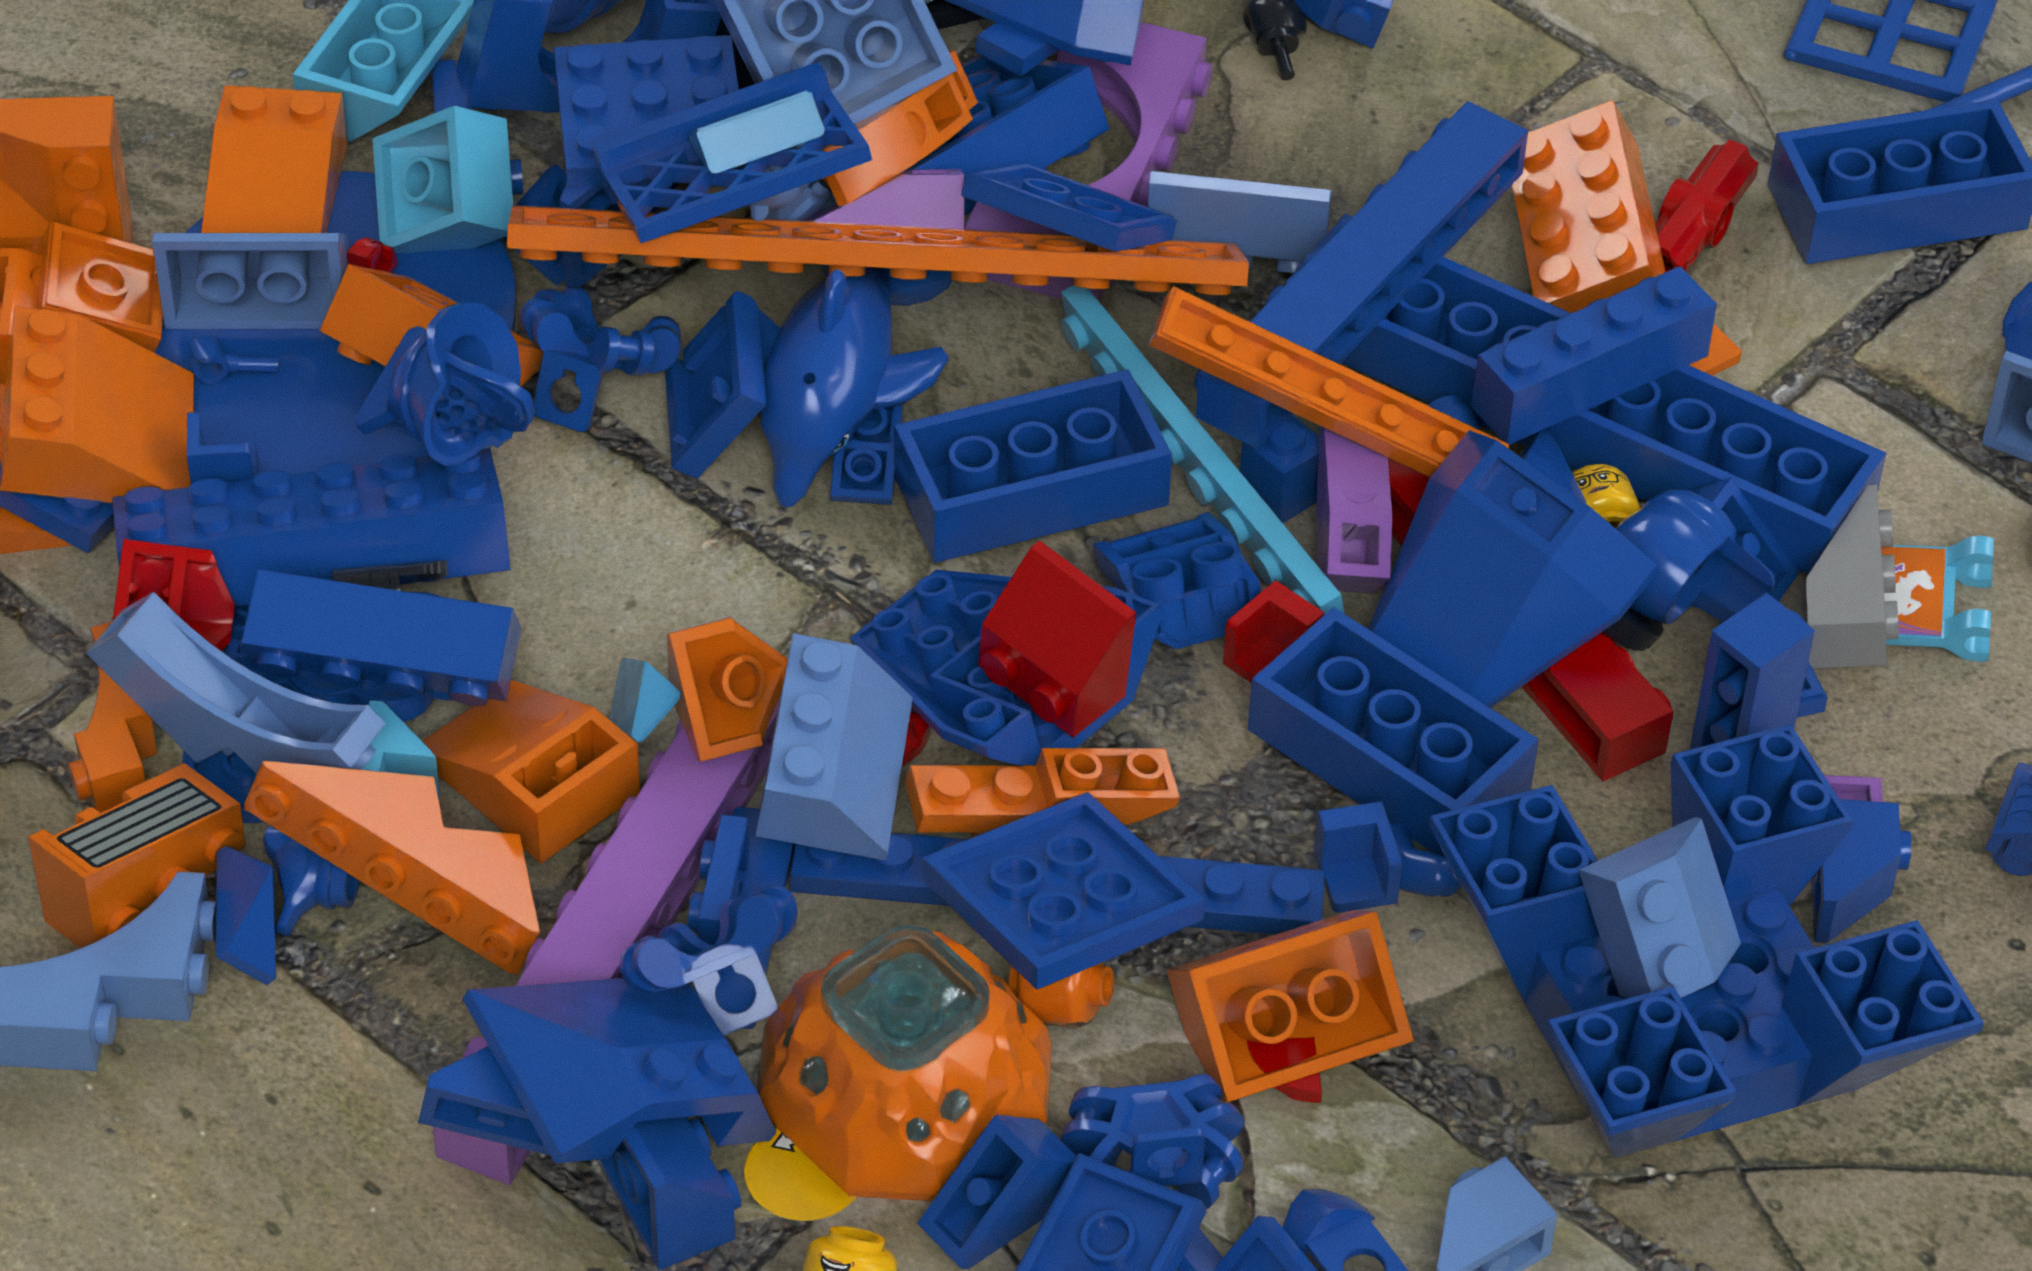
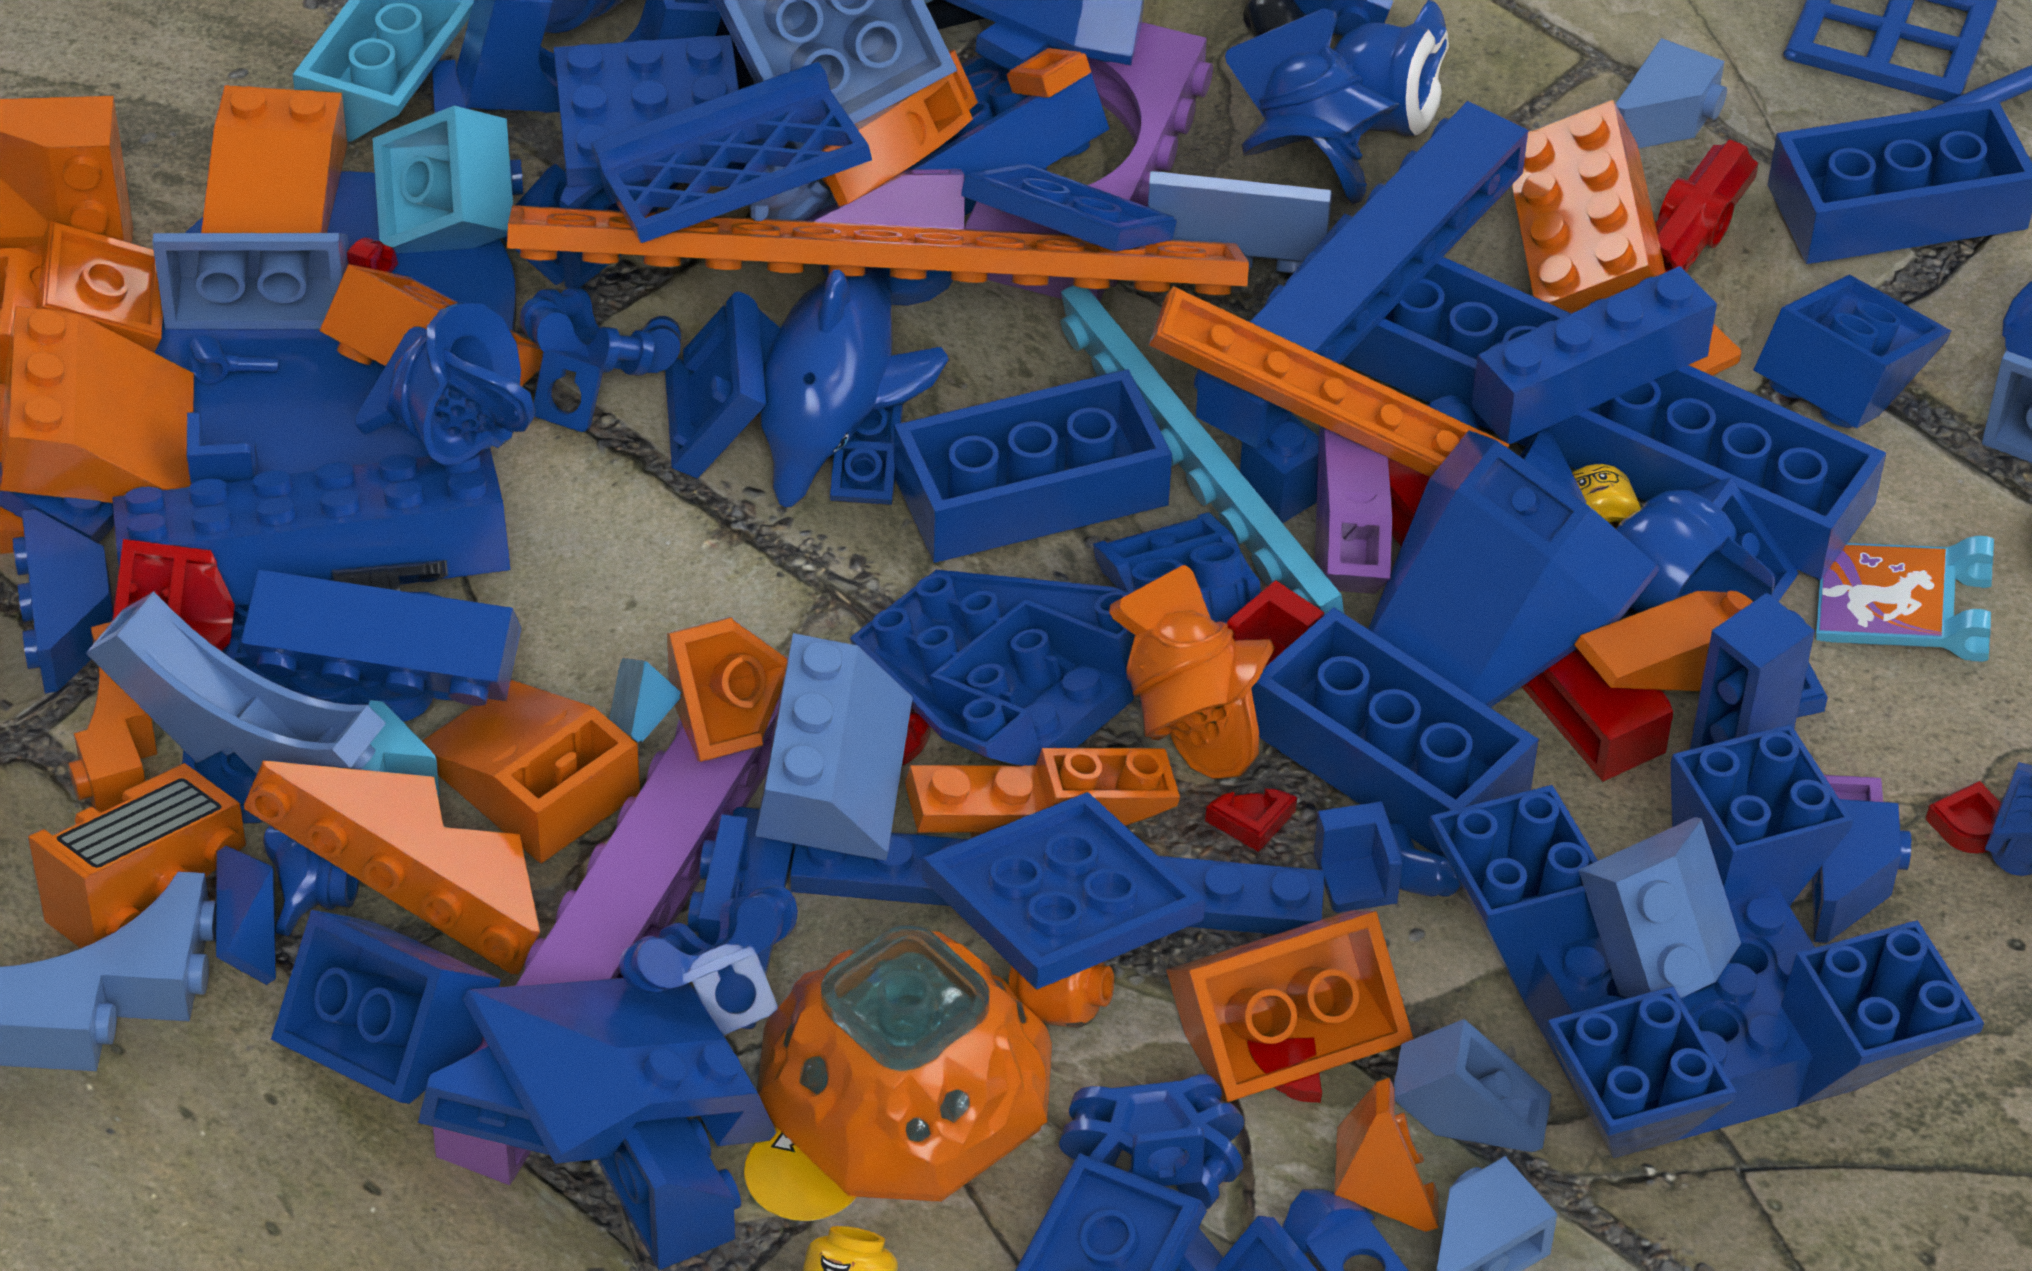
dark azure slope [688,90,824,174] -> none
blue slope [917,1114,1077,1269] -> none
red slope [978,540,1136,738] -> none
light grey slope [1806,485,1899,668] -> none
none -> blue slope [13,509,114,693]
none -> blue slope [271,910,501,1104]
none -> orange tile [1006,48,1091,98]
none -> orange helmet [1109,565,1275,779]
none -> red tile [1205,788,1297,852]
none -> blue helmet [1225,8,1399,204]
none -> blue piece [1333,0,1449,136]
none -> orange slope [1335,1078,1439,1232]
none -> medium blue slope [1394,1019,1552,1152]
none -> orange slope [1574,590,1753,691]
none -> medium blue slope [1616,38,1727,148]
none -> blue slope [1753,274,1952,429]
none -> red tile [1925,781,2001,853]

